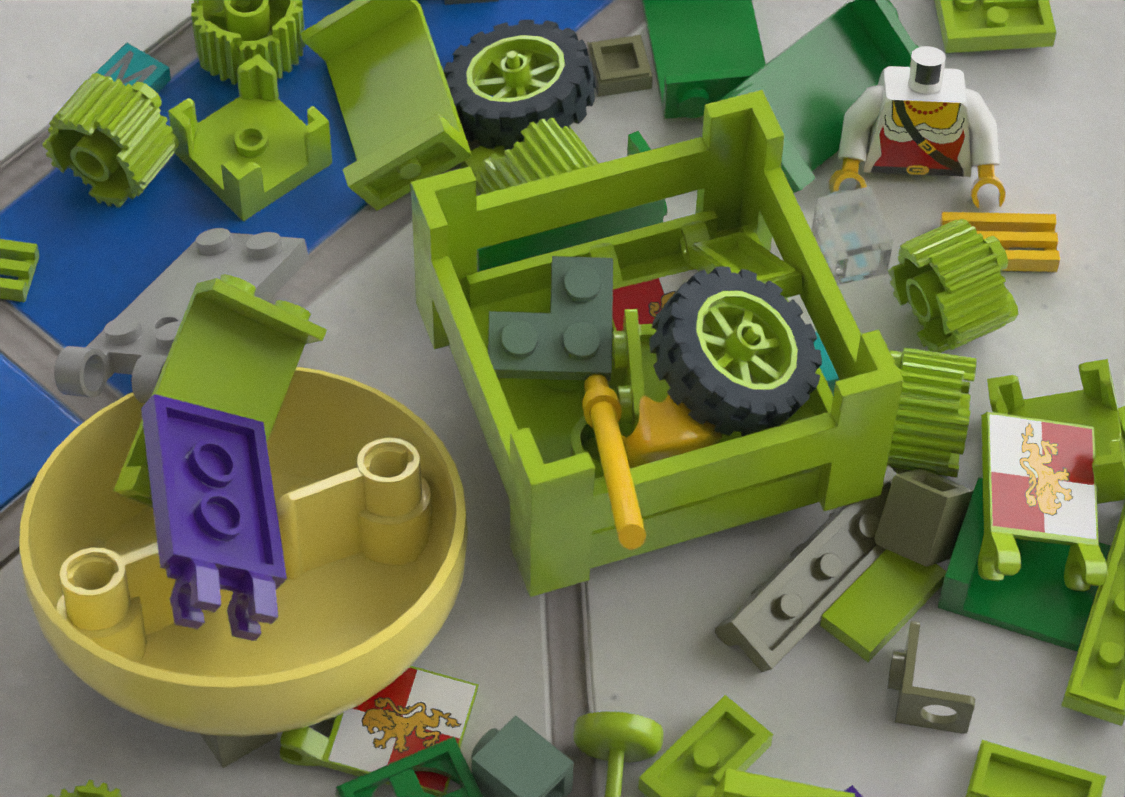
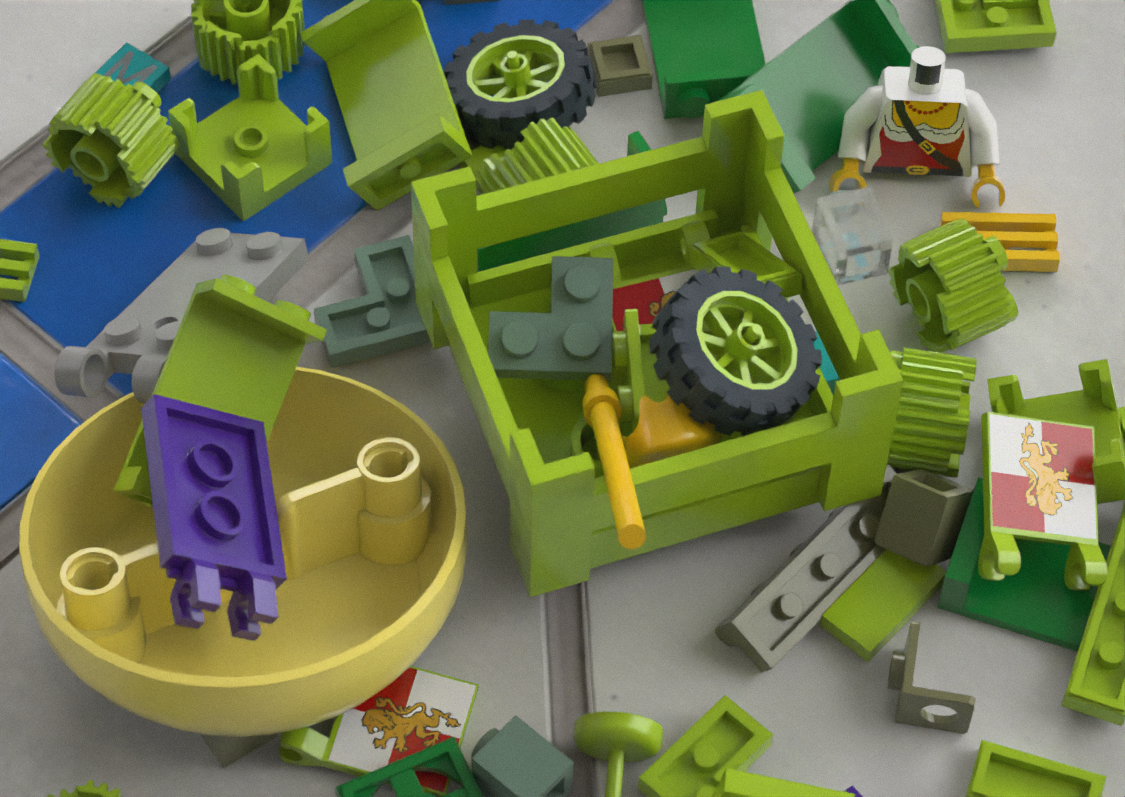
none -> sand green plate [314,235,431,368]

